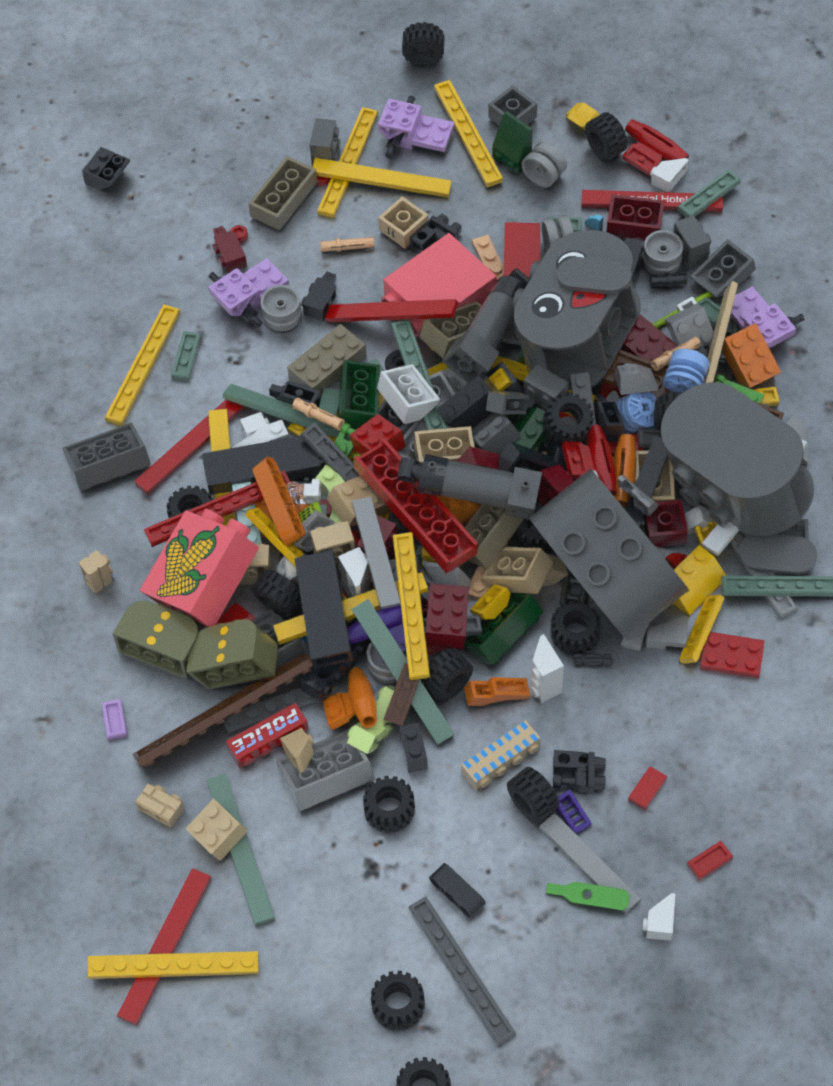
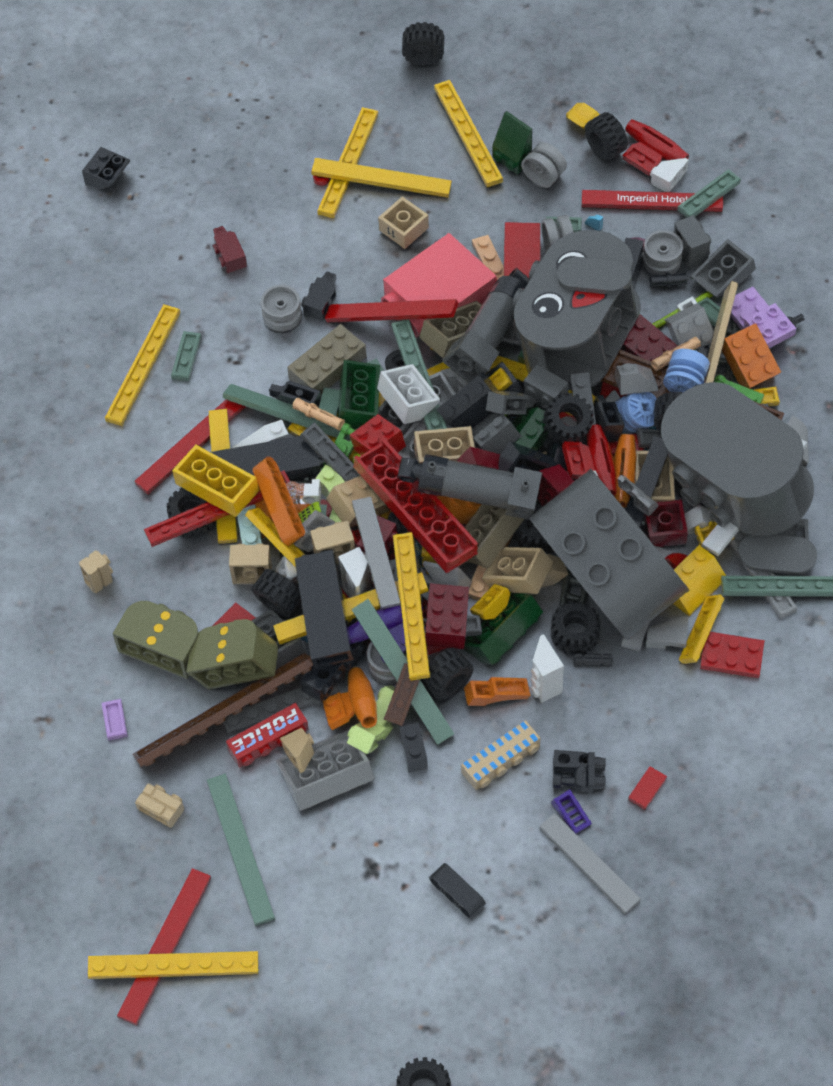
dark grey slope [62,423,151,490] -> none
coral brick [139,509,259,627] -> none
tan brick [185,798,248,861] -> none
lavender piece [208,258,289,328] -> none
red tile [230,225,248,243] -> none
white brick [240,412,270,438] -> none
dark tan brick [248,156,317,231] -> none
dark grey brick [310,118,341,167] -> none
light nougat pin [320,236,374,253] -> none
black tyre [363,776,415,833] -> none
black tyre [371,970,425,1030] -> none
lavender piece [378,96,455,158] -> none
dark grey tile [408,896,516,1047] -> none
black hips [410,214,462,254] -> none
dark grey brick [488,85,537,126] -> none
black tyre [507,767,559,823] -> none
bright green piece [546,882,630,911] -> none
dark red brick [606,194,665,240] -> none
white slope [643,893,675,941] -> none
red tile [687,841,733,881] -> none
none -> yellow brick [172,445,259,517]

